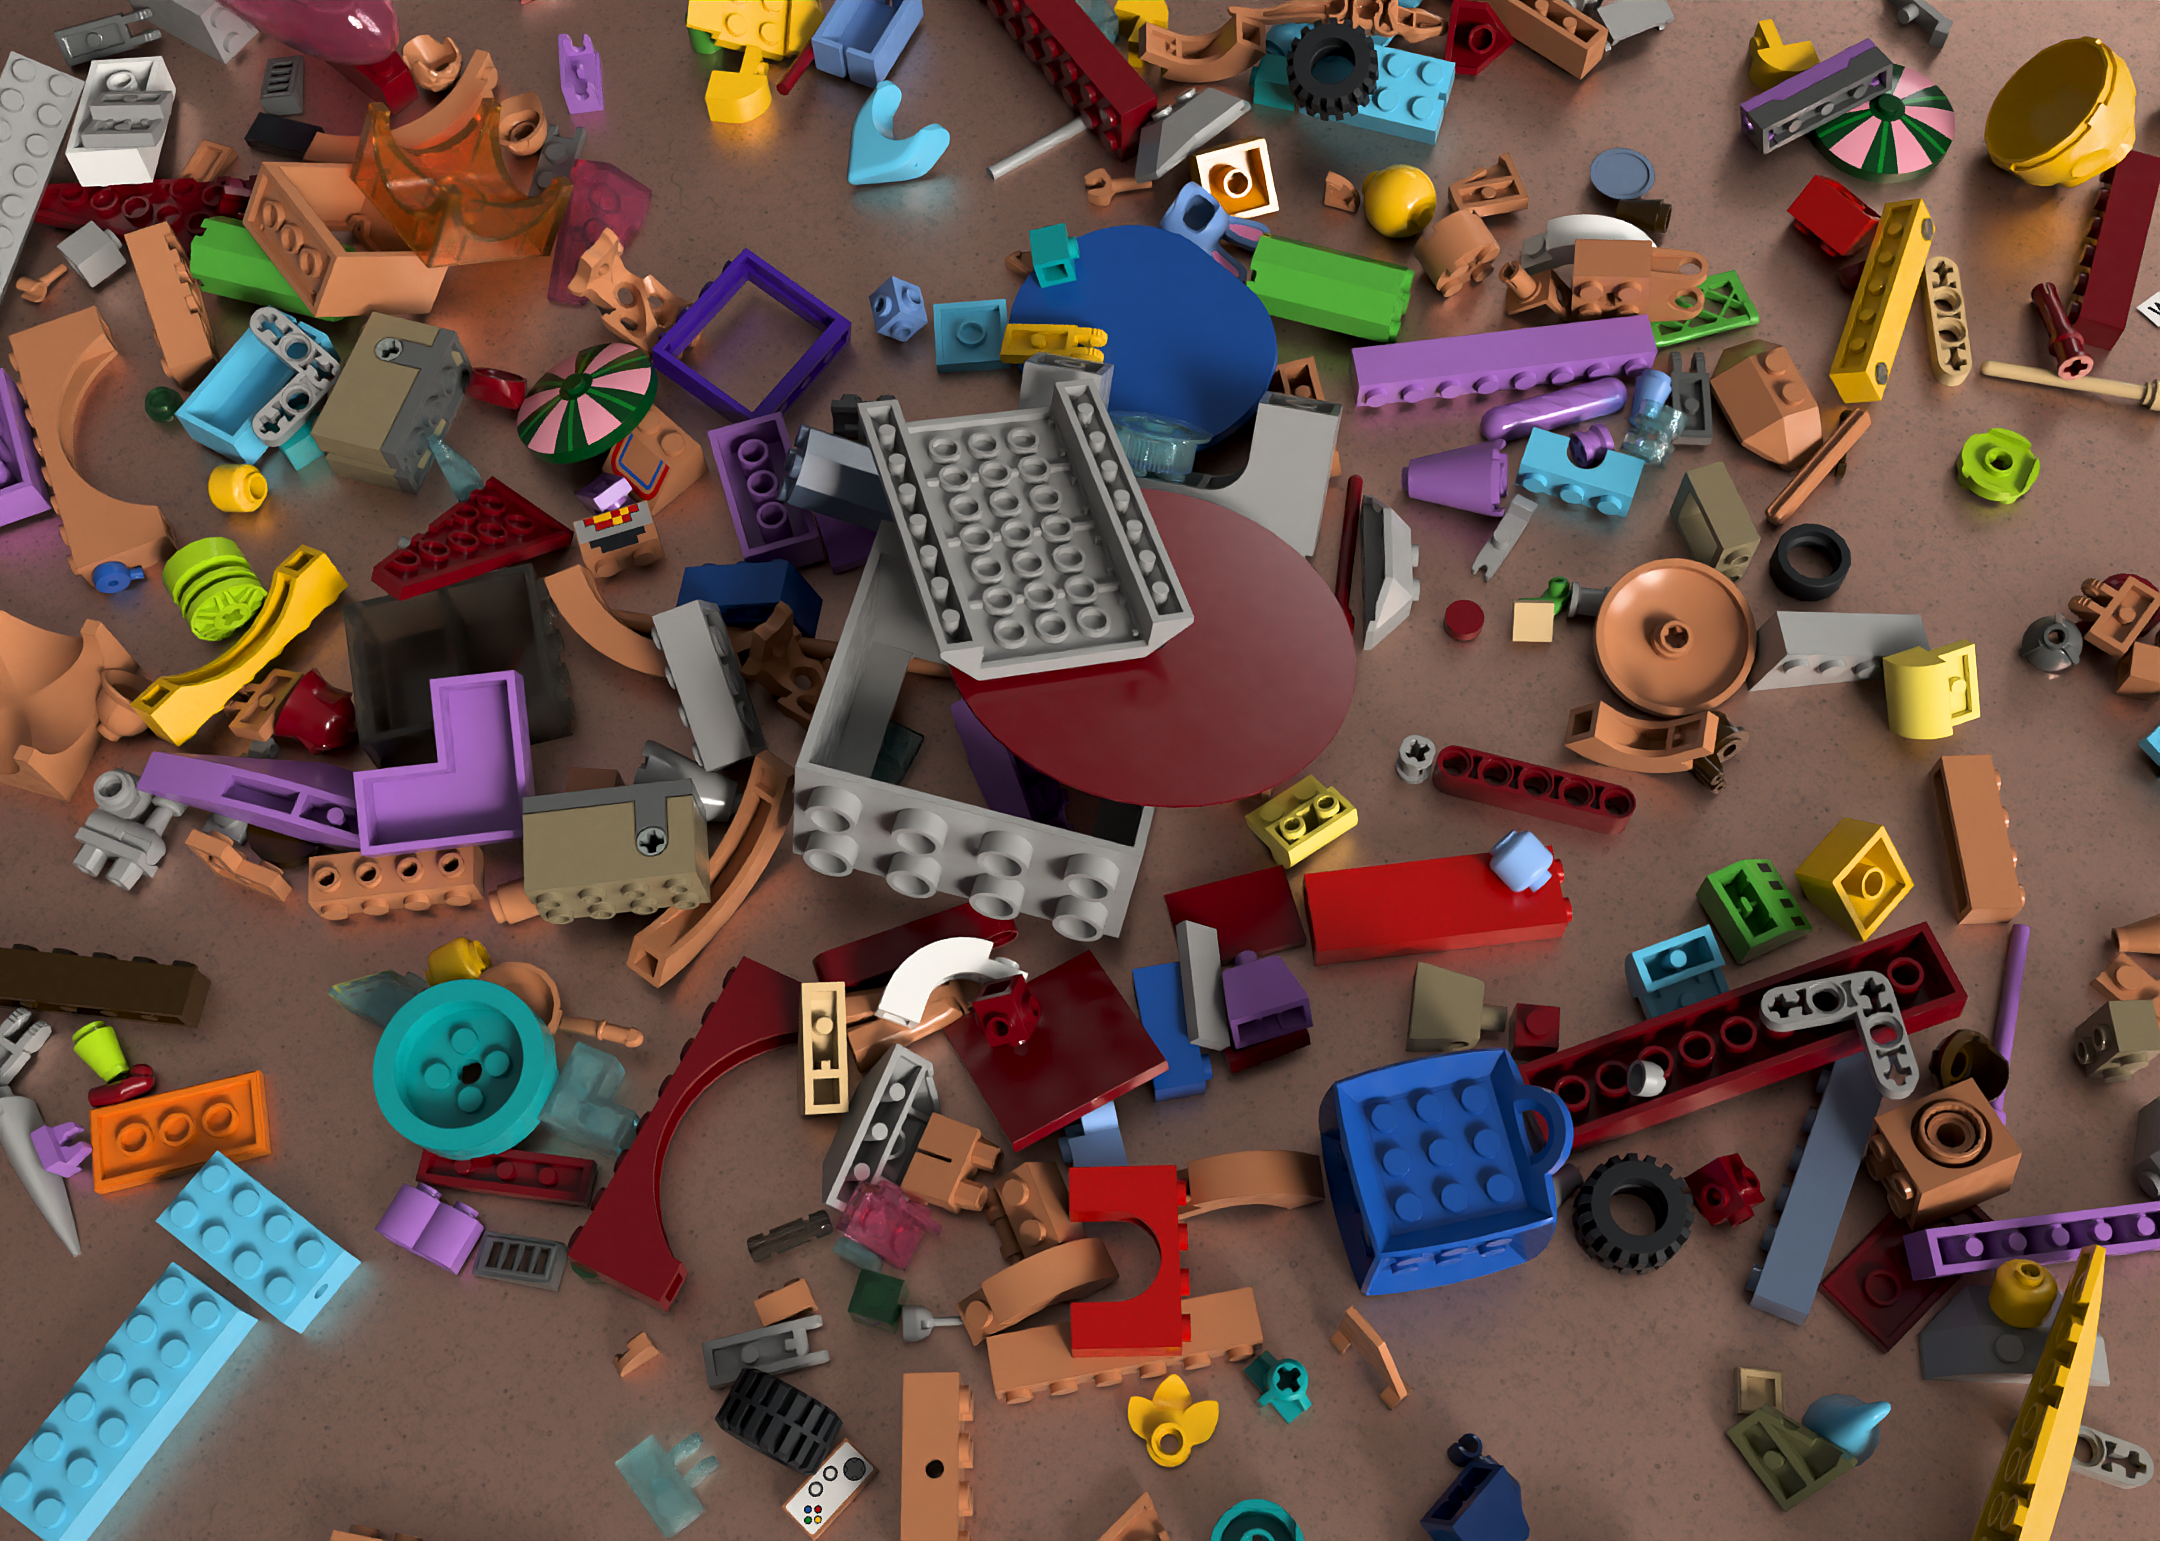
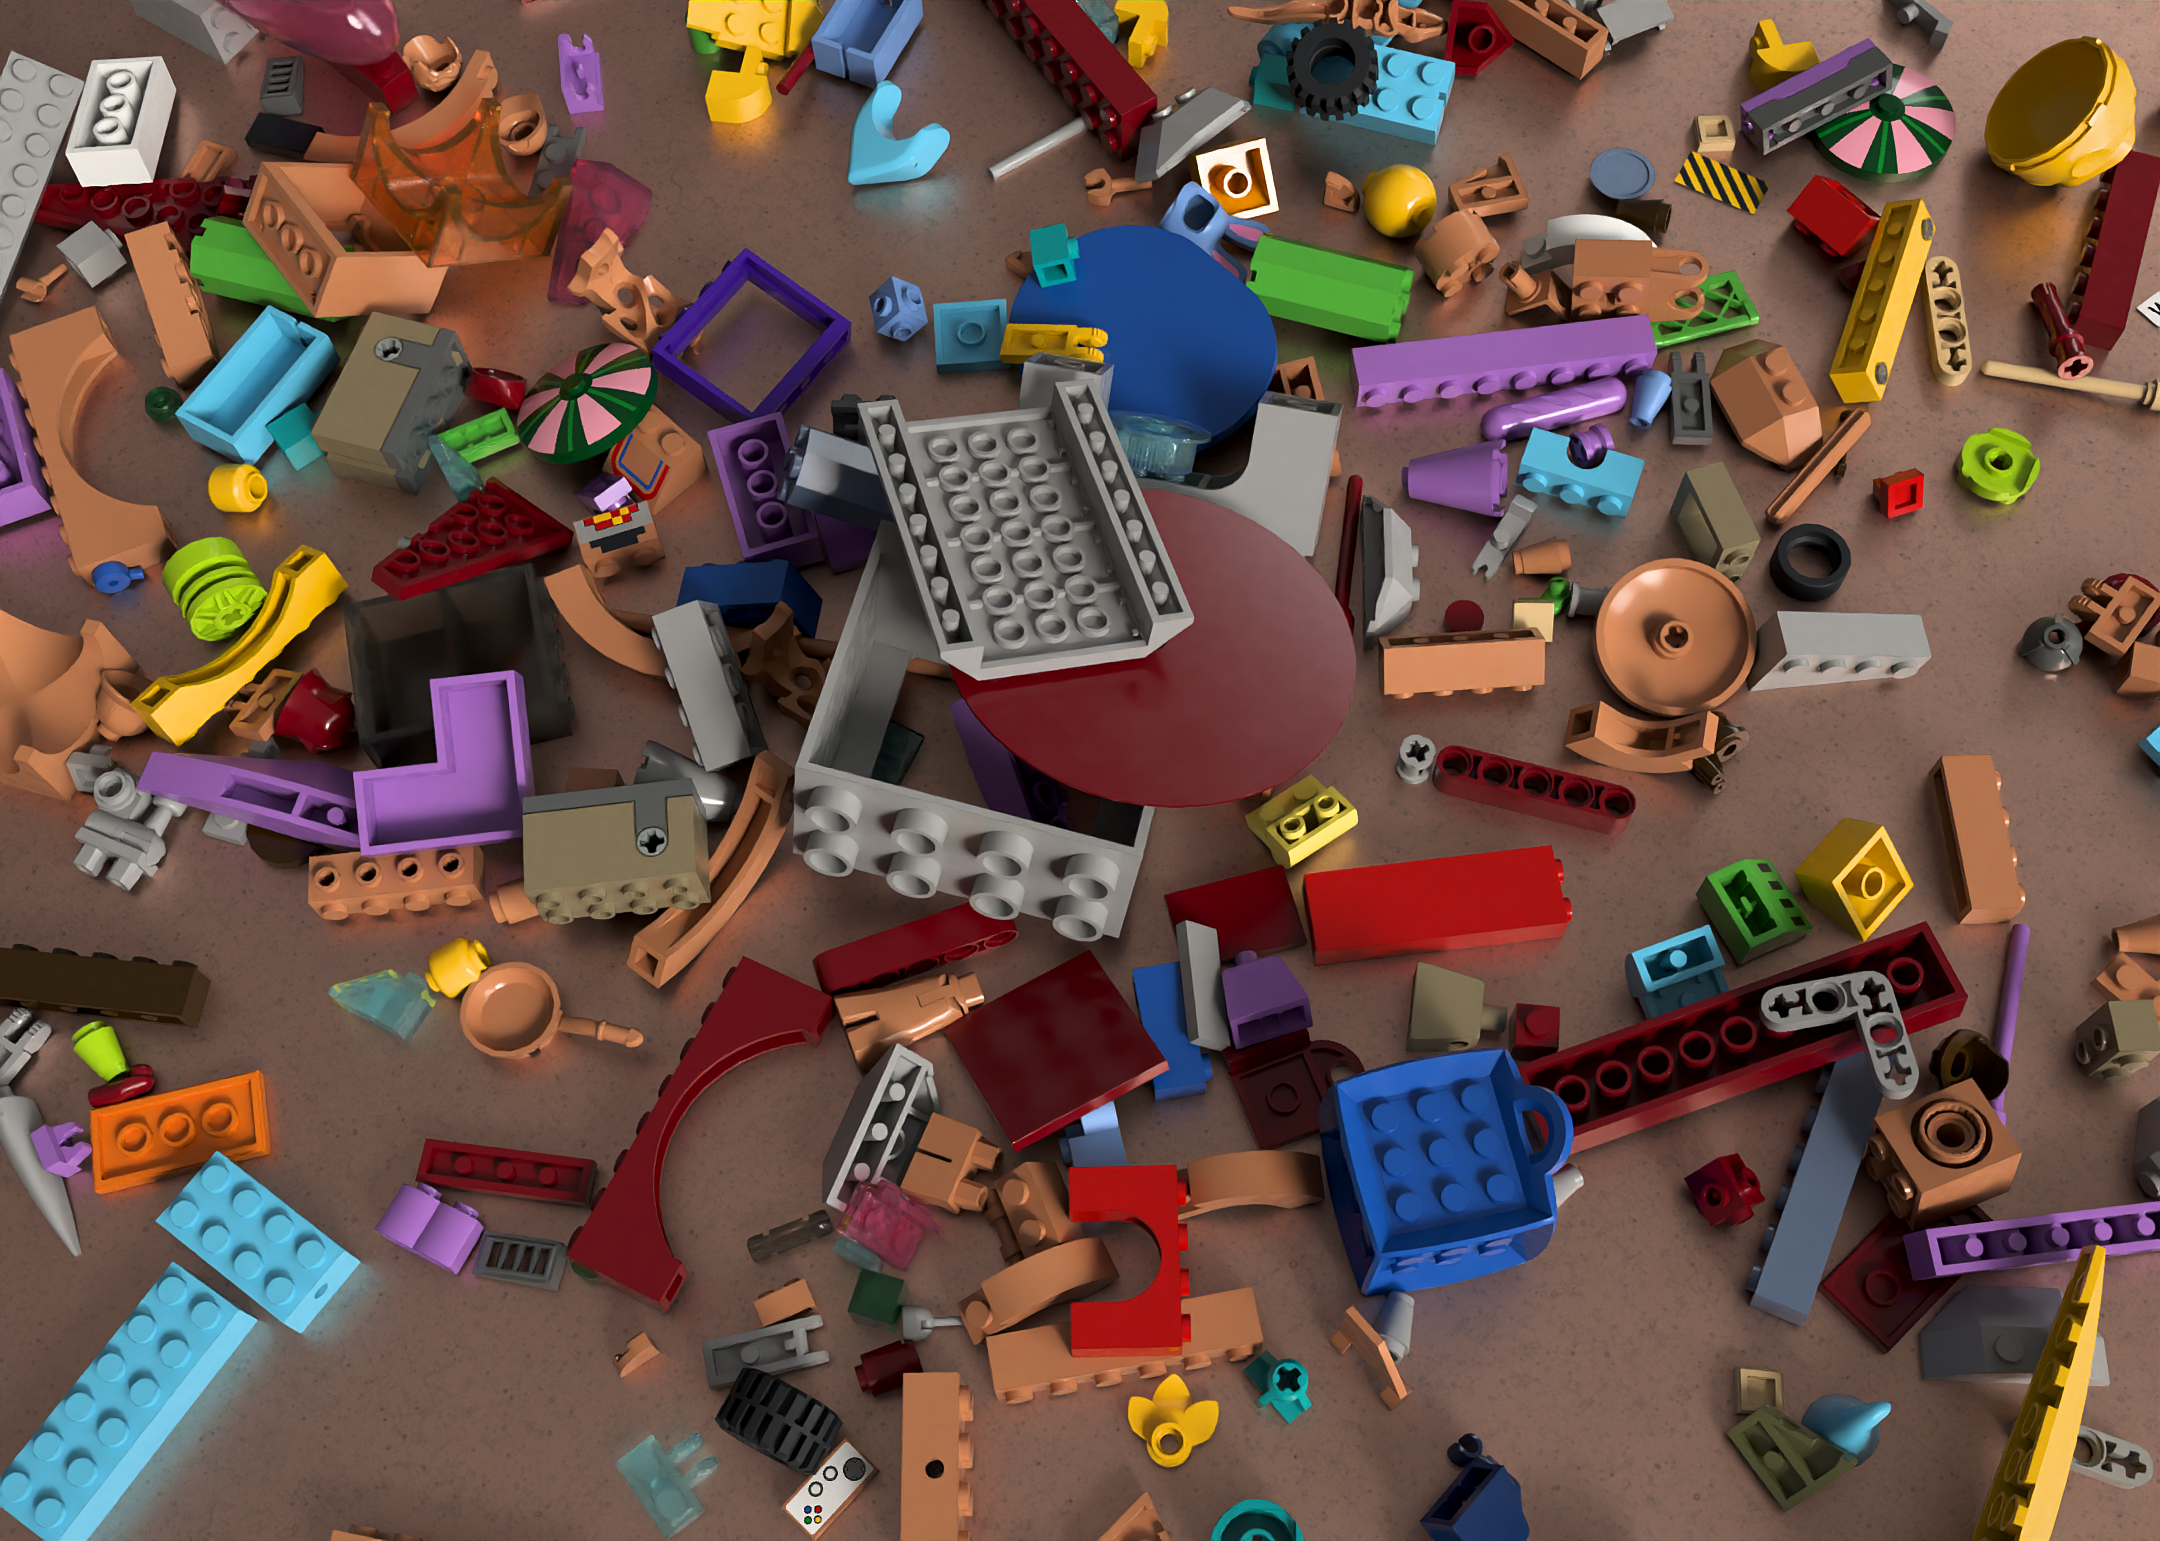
dark grey hinge [53,8,162,66] -> none
light grey slope [80,90,174,148] -> none
nougat plate [184,829,292,902] -> none
light grey beam [250,307,342,447] -> none
teal brick [373,979,559,1161] -> none
clear light blue brick [537,1041,640,1160] -> none
tan slope [797,982,849,1116] -> none
white arch [874,937,1028,1030] -> none
dark red brick [972,973,1041,1047] -> none
nougat arch [1139,13,1266,83] -> none
light blue head [1489,829,1553,892] -> none
black tyre [1572,1153,1695,1275] -> none
clear light blue wheel [1619,399,1688,469] -> none
light grey hinge [1627,1060,1666,1097] -> none
light yellow brick [1882,639,1980,739] -> none
yellow head [1988,1259,2058,1329] -> none
none -> light grey tile [66,744,118,793]
none -> bright green plate [434,408,521,471]
none -> dark red brick [854,1340,924,1399]
none -> dark red tile [1227,1040,1365,1150]
none -> light grey cone [1371,1291,1415,1364]
none -> nougat brick [1378,627,1545,699]
none -> nougat cone [1512,536,1571,575]
none -> sticker [1674,151,1771,215]
none -> tan tile [1692,114,1736,152]
none -> red tile [1873,468,1924,519]

